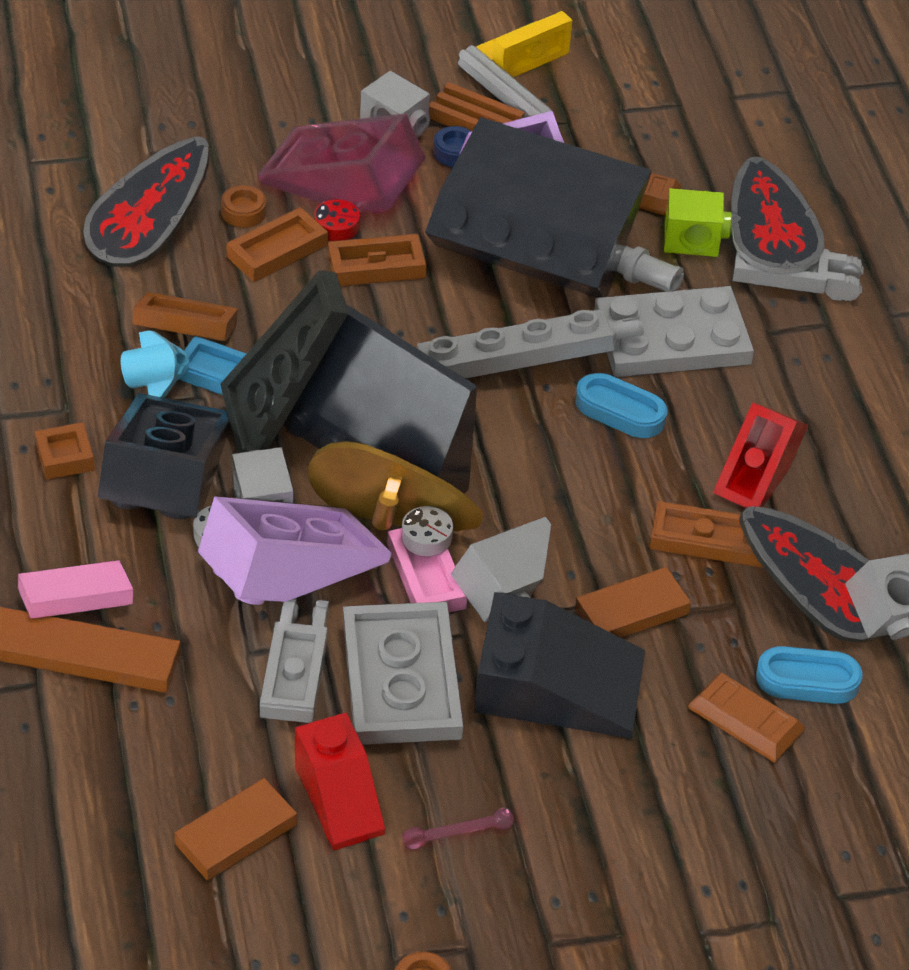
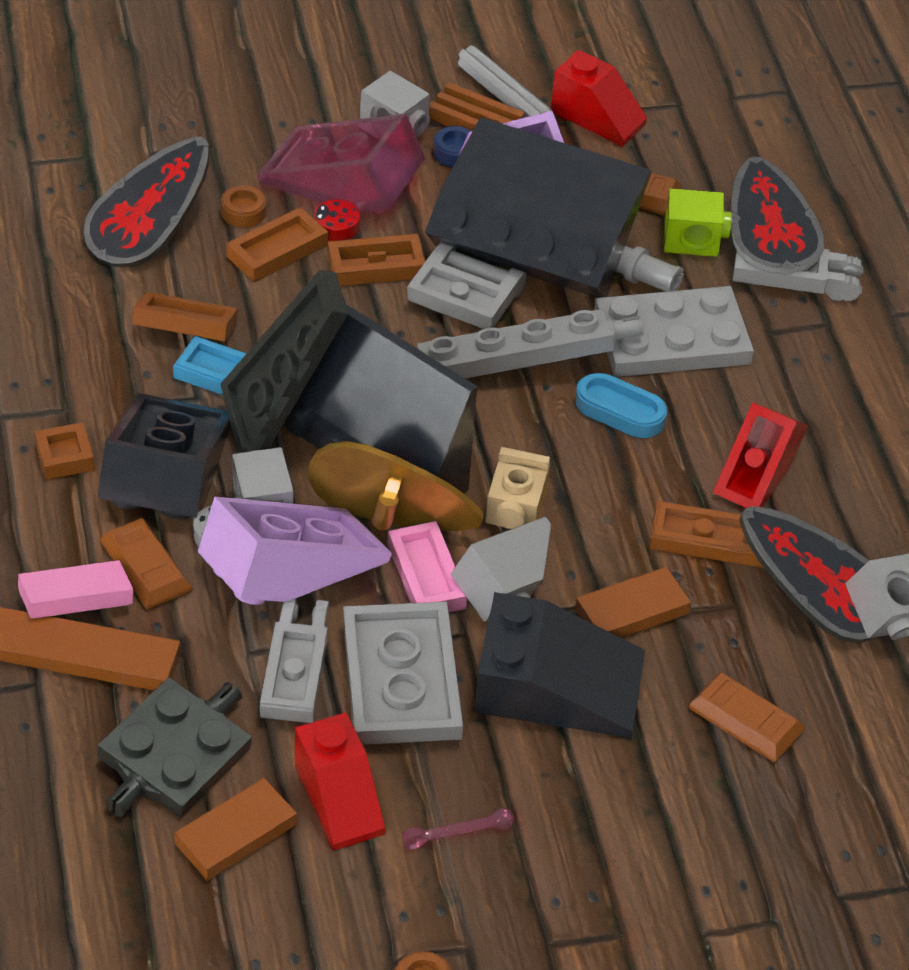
medium azure piece [121,330,189,398] -> none
light grey tile [401,506,453,556] -> none
yellow panel [476,11,573,77] -> none
dark azure tile [756,646,863,704] -> none
none -> pearl dark grey plate [97,677,252,818]
none -> dark orange tile [100,518,193,610]
none -> light grey plate [407,242,527,329]
none -> tan brick [485,447,550,529]
none -> red slope [551,50,647,147]

